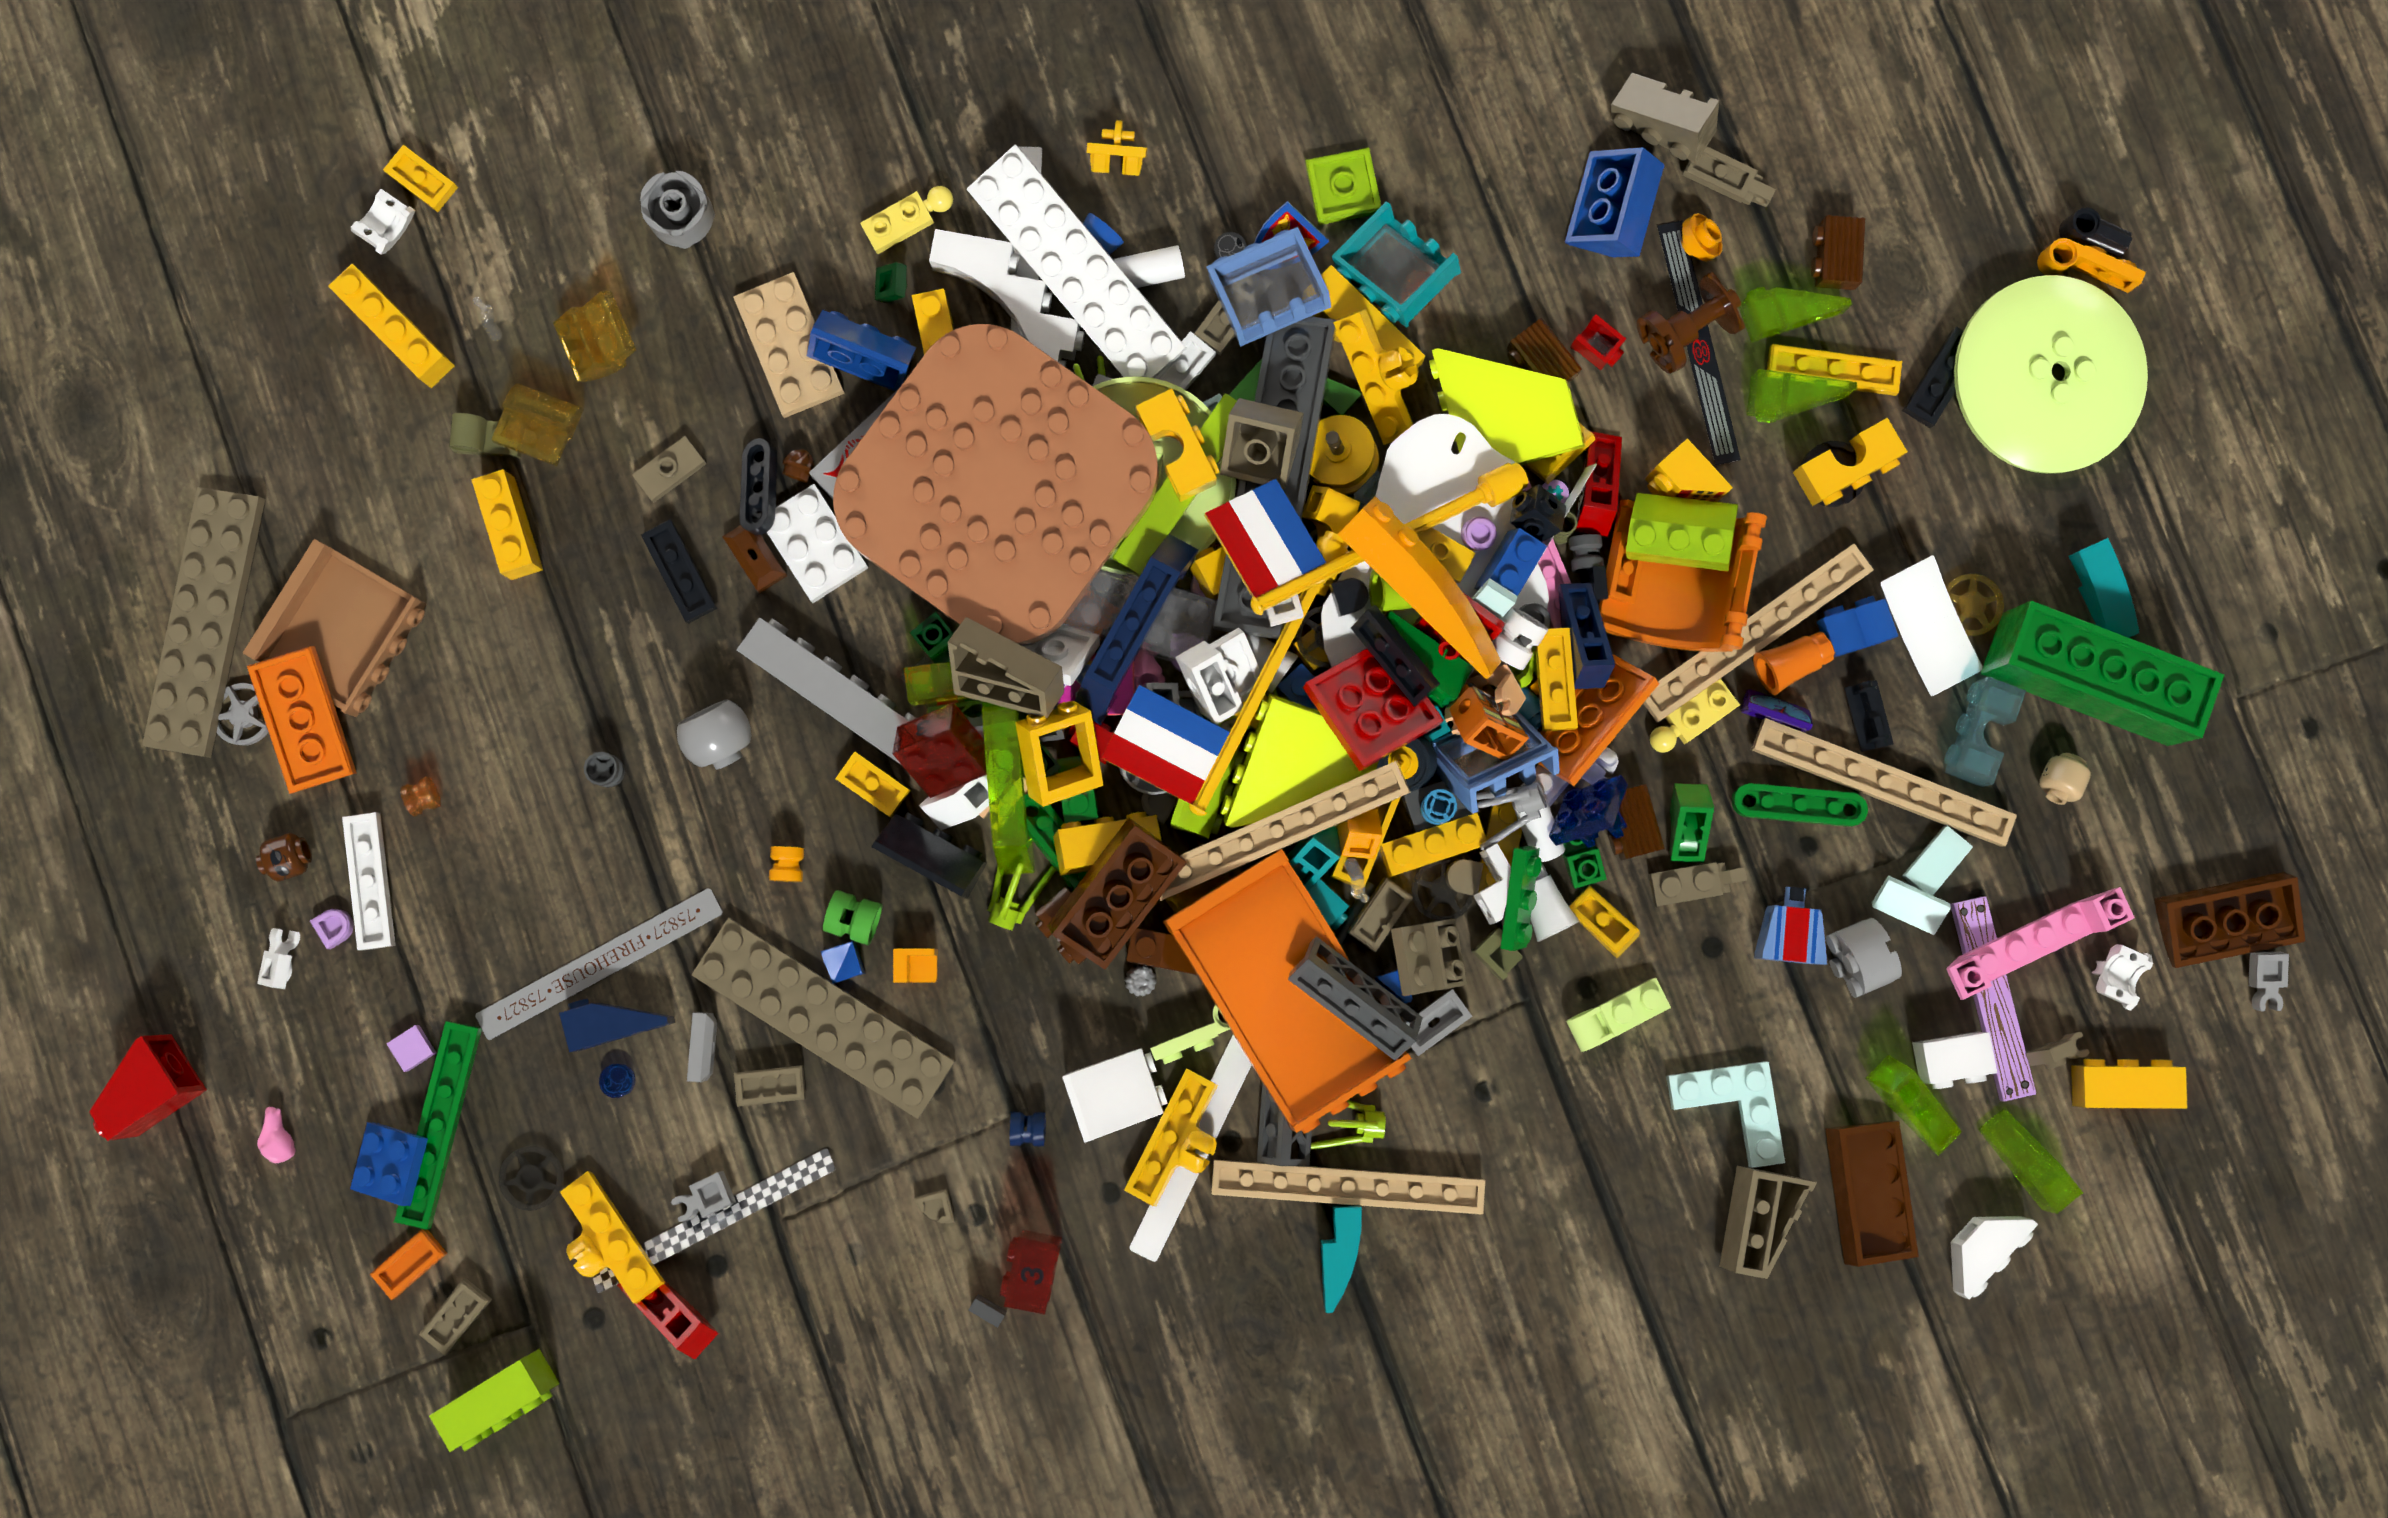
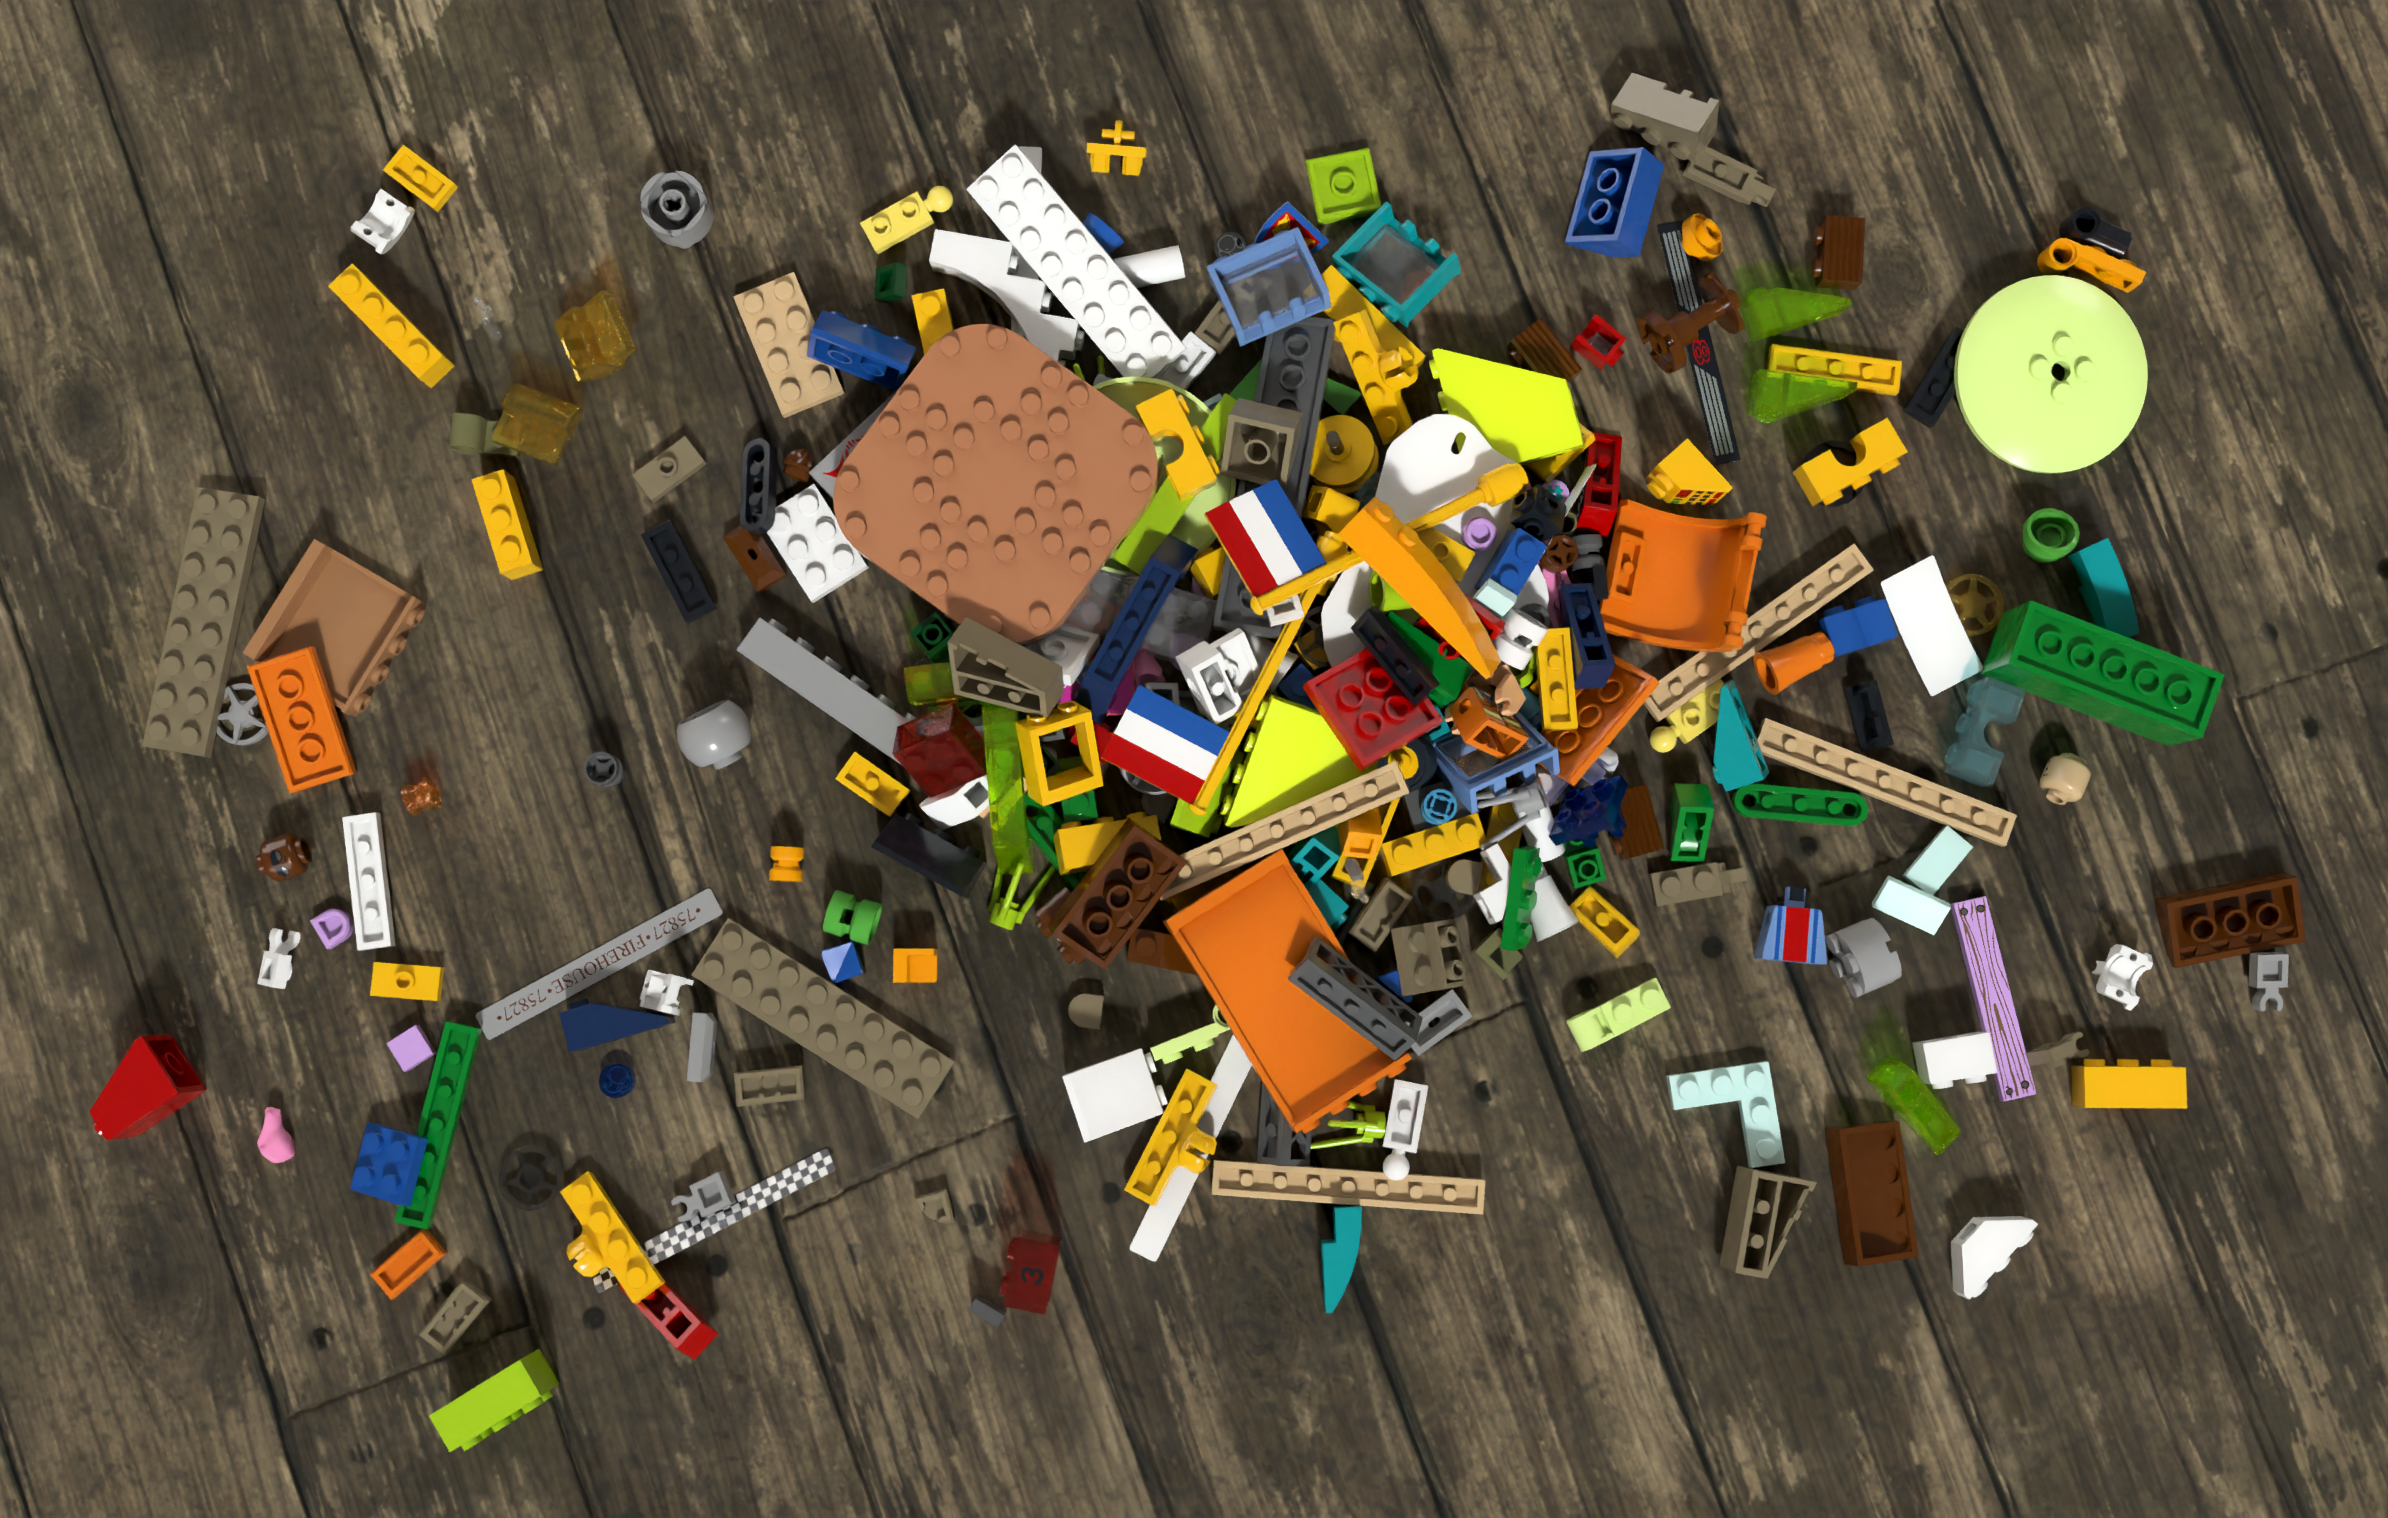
dark blue wheel [1010,1112,1046,1146] -> none
light grey piece [1124,964,1157,997] -> none
black tile [1329,578,1369,617] -> none
lime slope [1626,493,1738,571] -> none
dark purple slope [1740,689,1813,732] -> none
bright pink slope [1946,887,2135,1000] -> none
clear neon green slope [1978,1108,2083,1214] -> none
none -> yellow plate [370,962,444,1001]
none -> white piece [640,970,694,1016]
none -> dark tan tile [1068,994,1104,1030]
none -> white plate [1382,1079,1428,1181]
none -> reddish brown wheel [1539,535,1578,573]
none -> teal slope [1712,679,1769,792]
none -> bright green hat [2022,508,2080,563]

